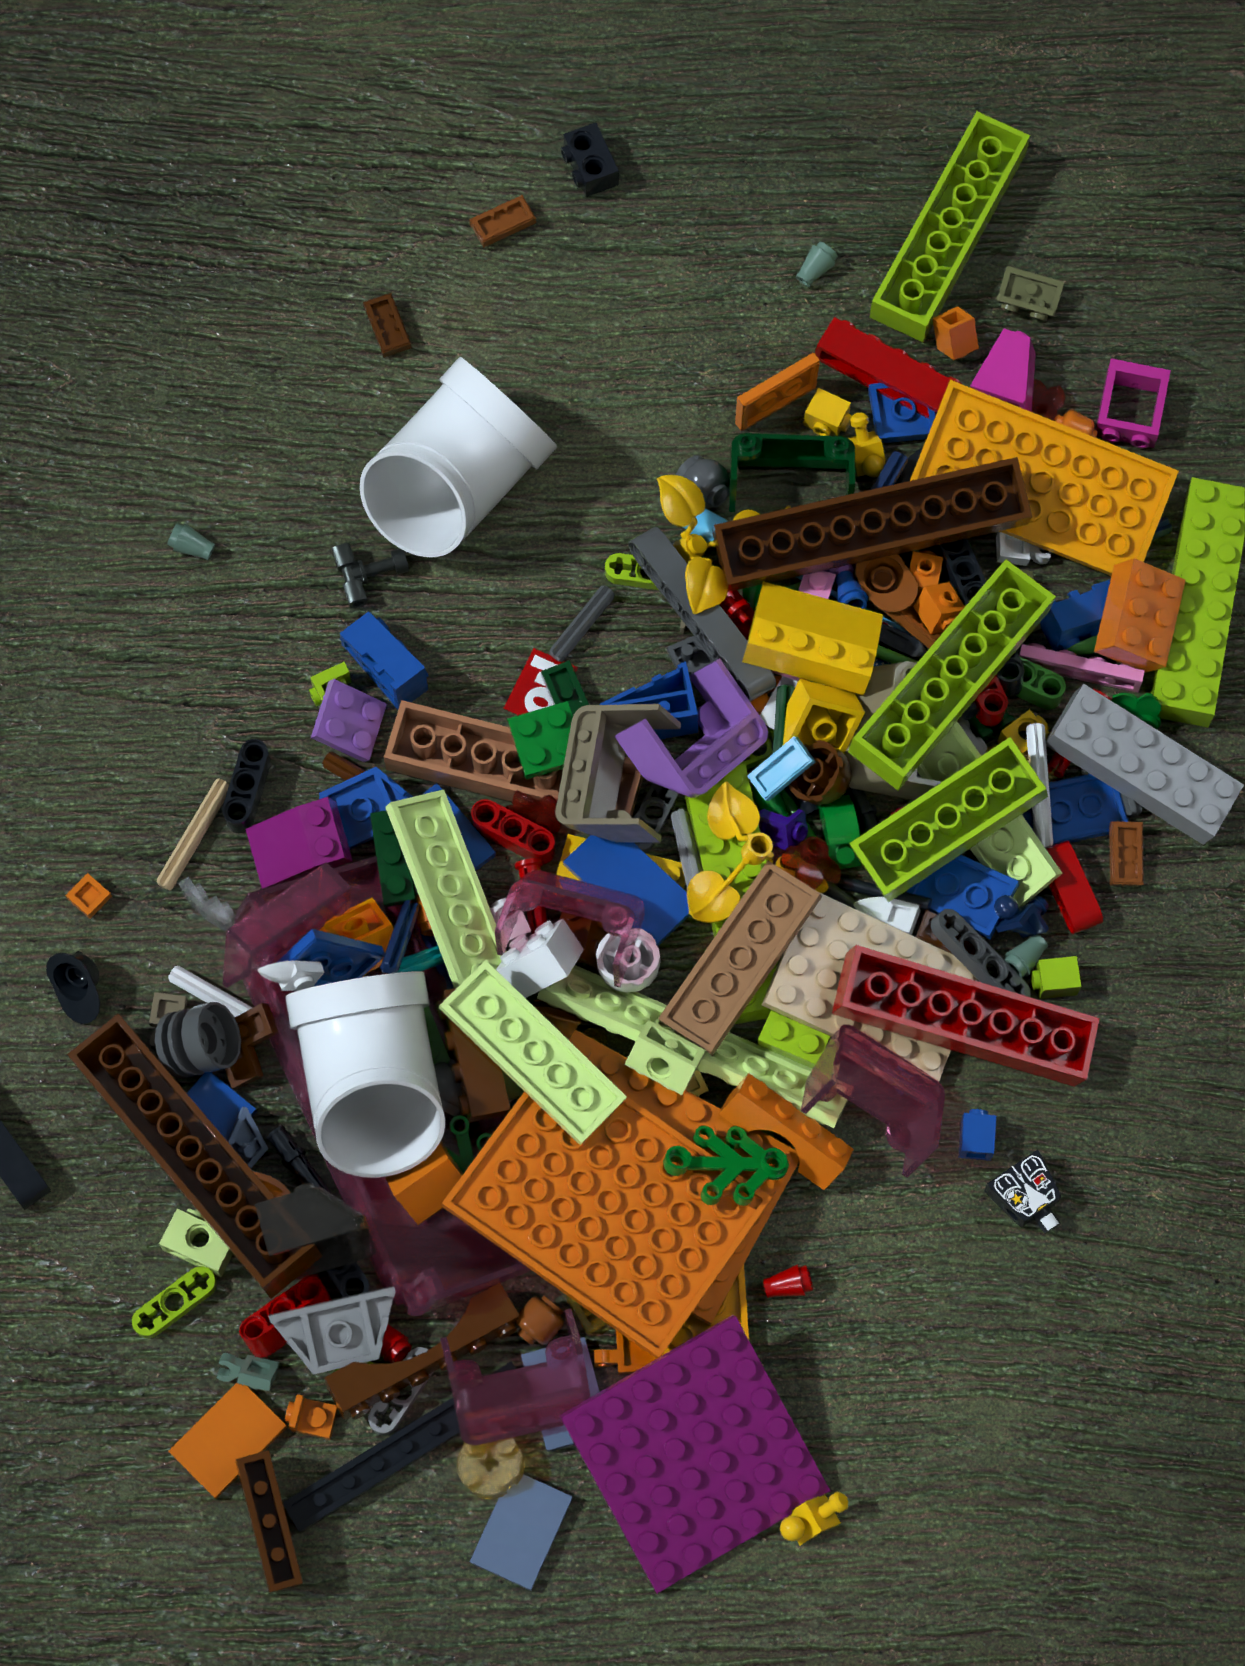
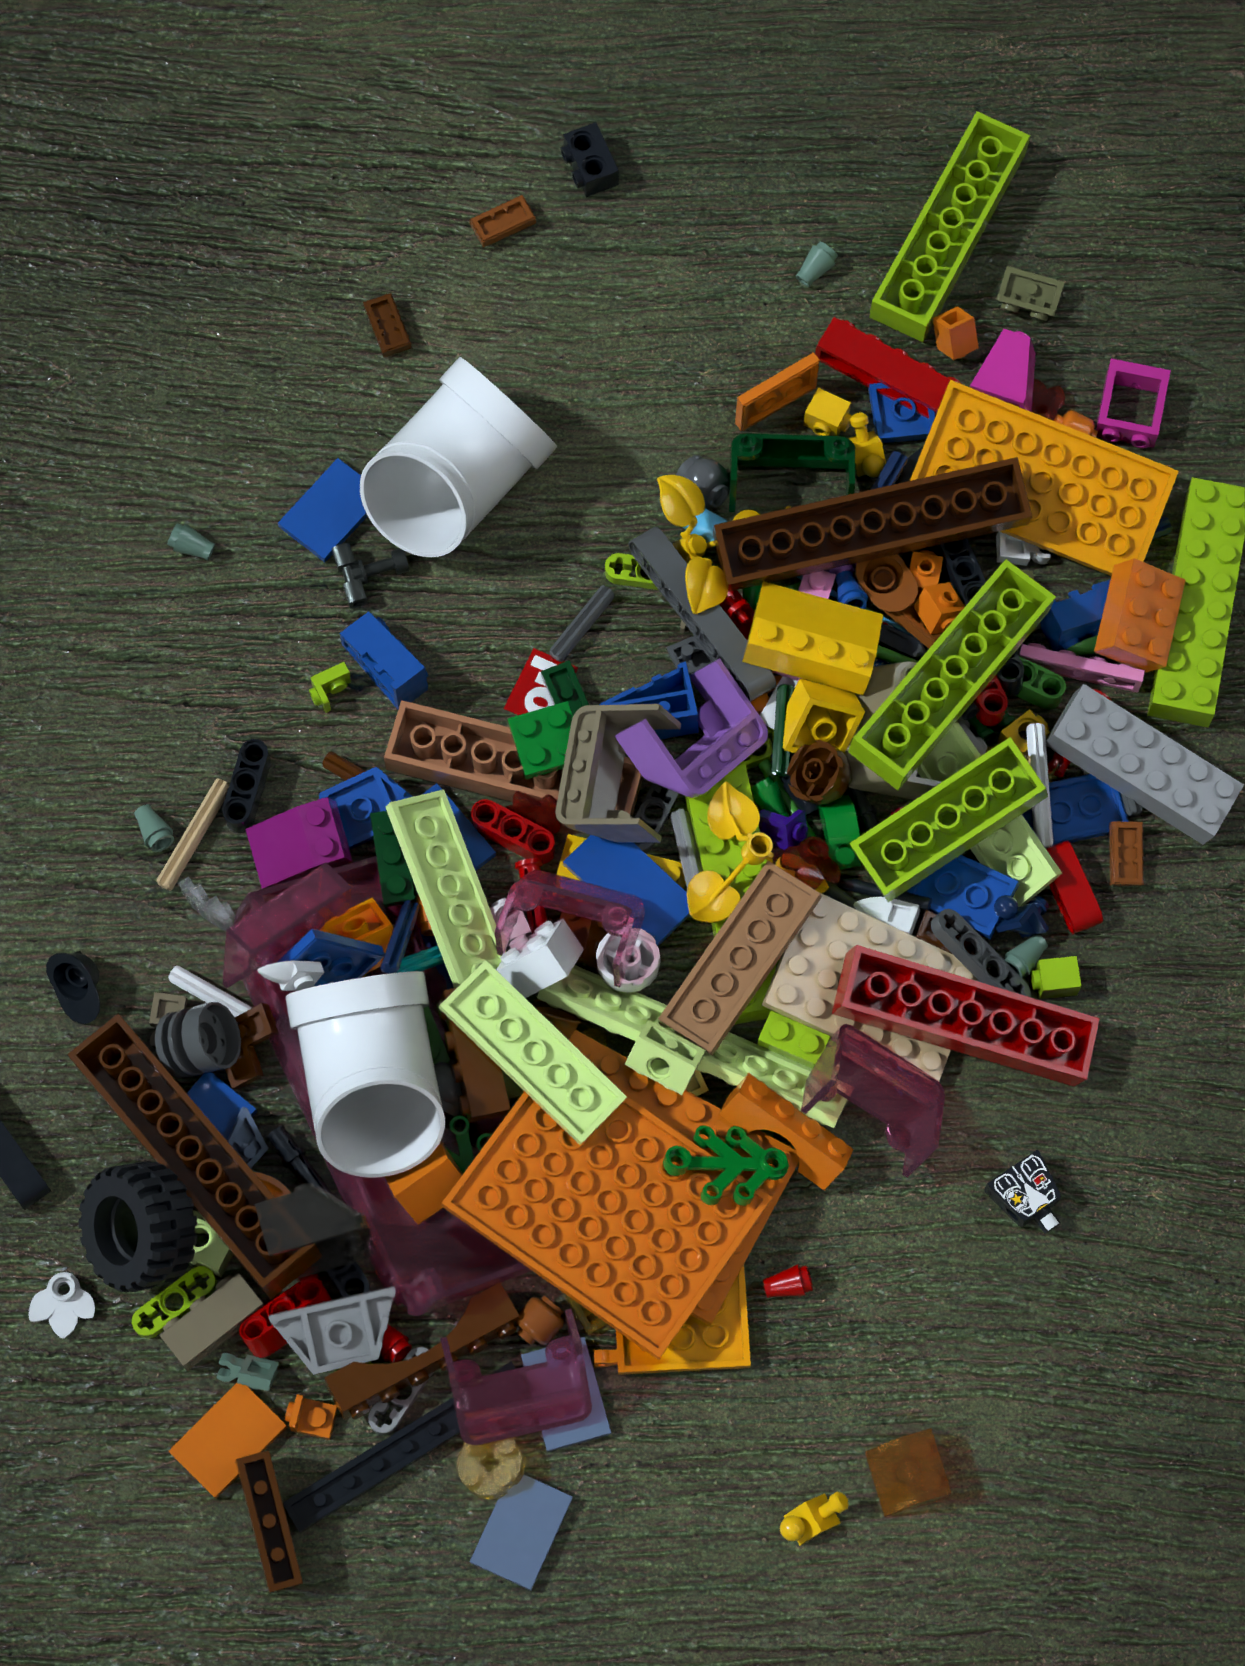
orange plate [65,873,112,919] -> none
medium lavender plate [311,679,387,762] -> none
magenta plate [559,1315,830,1593] -> none
medium azure tile [747,736,816,801] -> none
blue brick [958,1109,996,1161] -> none
green plate [1111,693,1162,729] -> none
none -> white plate [29,1272,95,1339]
none -> black tyre [79,1161,198,1293]
none -> sand green cone [134,804,174,852]
none -> dark tan brick [160,1273,264,1371]
none -> blue tile [278,458,368,563]
none -> clear orange slope [864,1428,952,1517]

